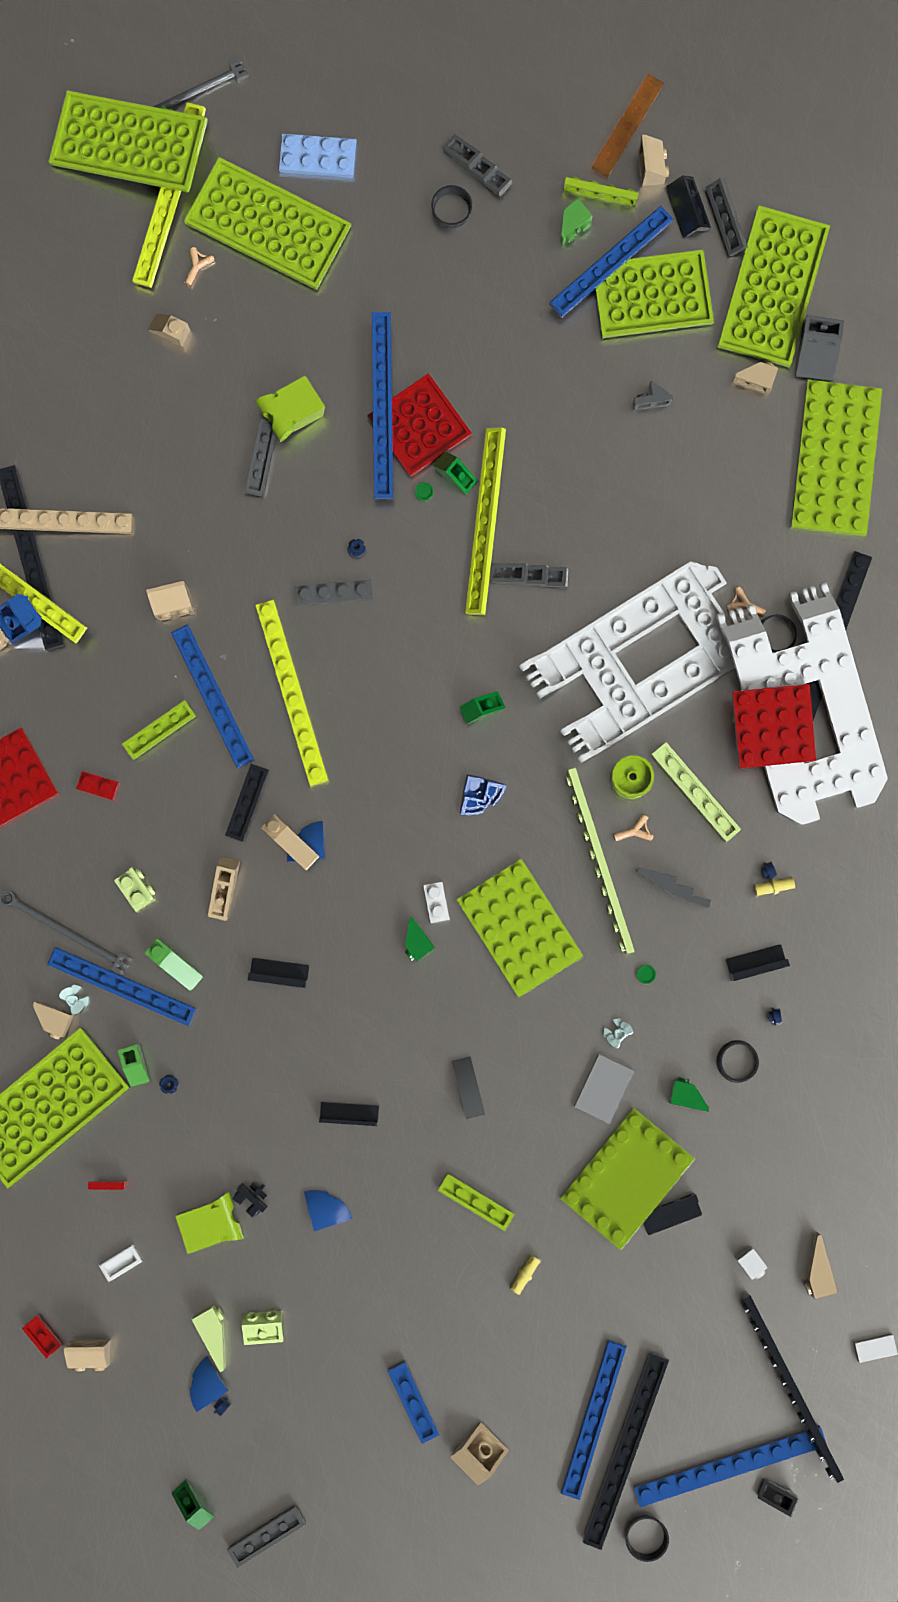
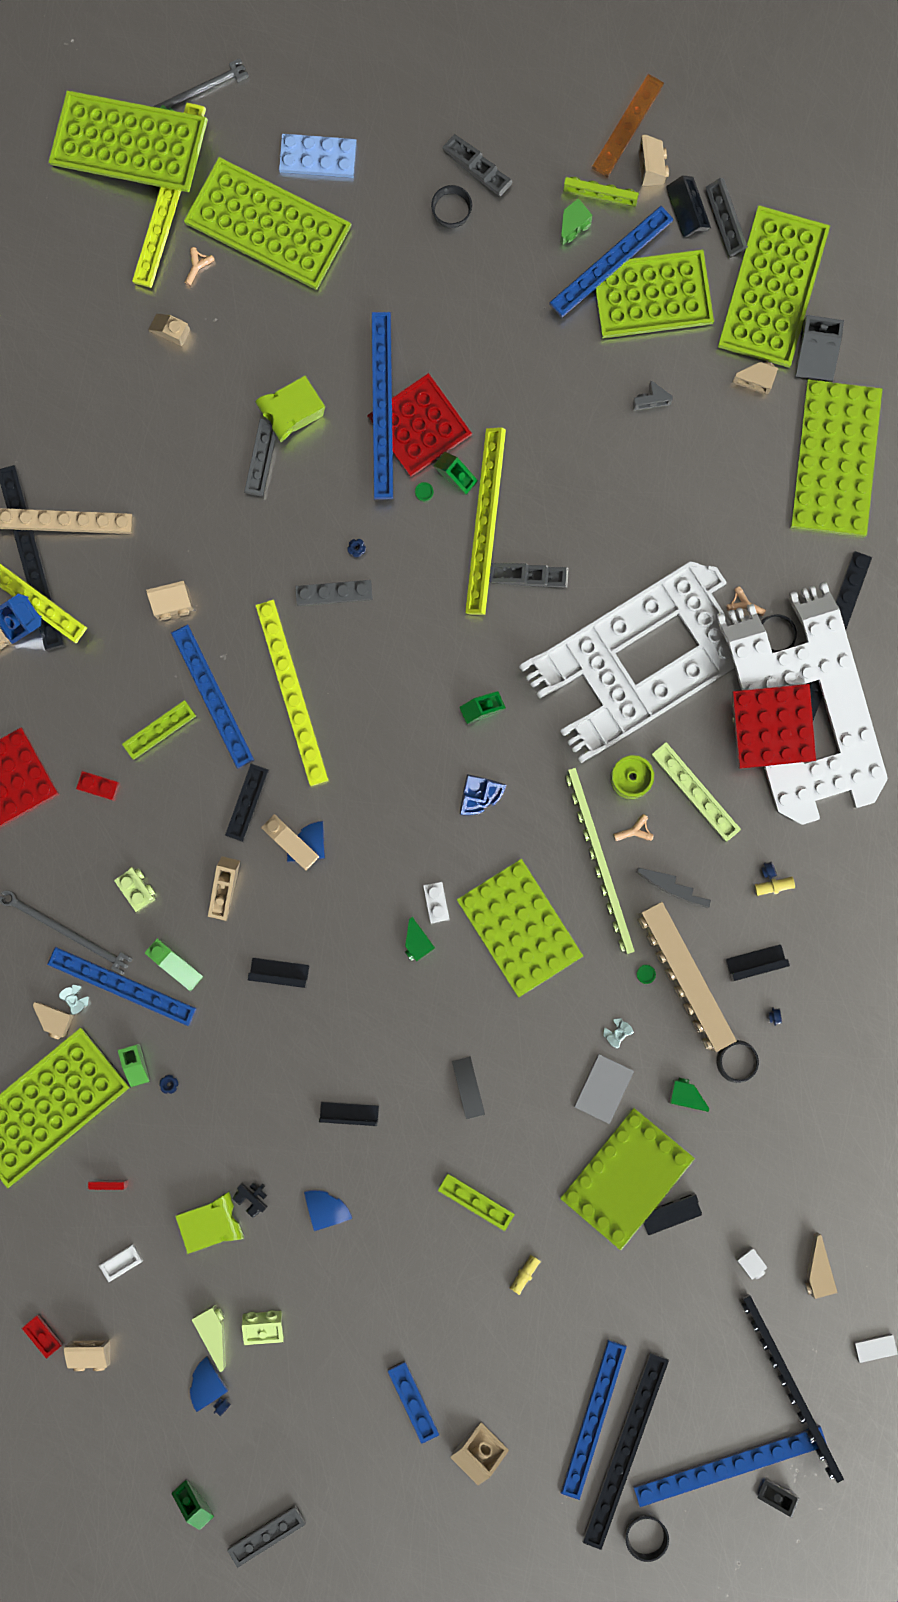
none -> tan brick [637,902,737,1052]

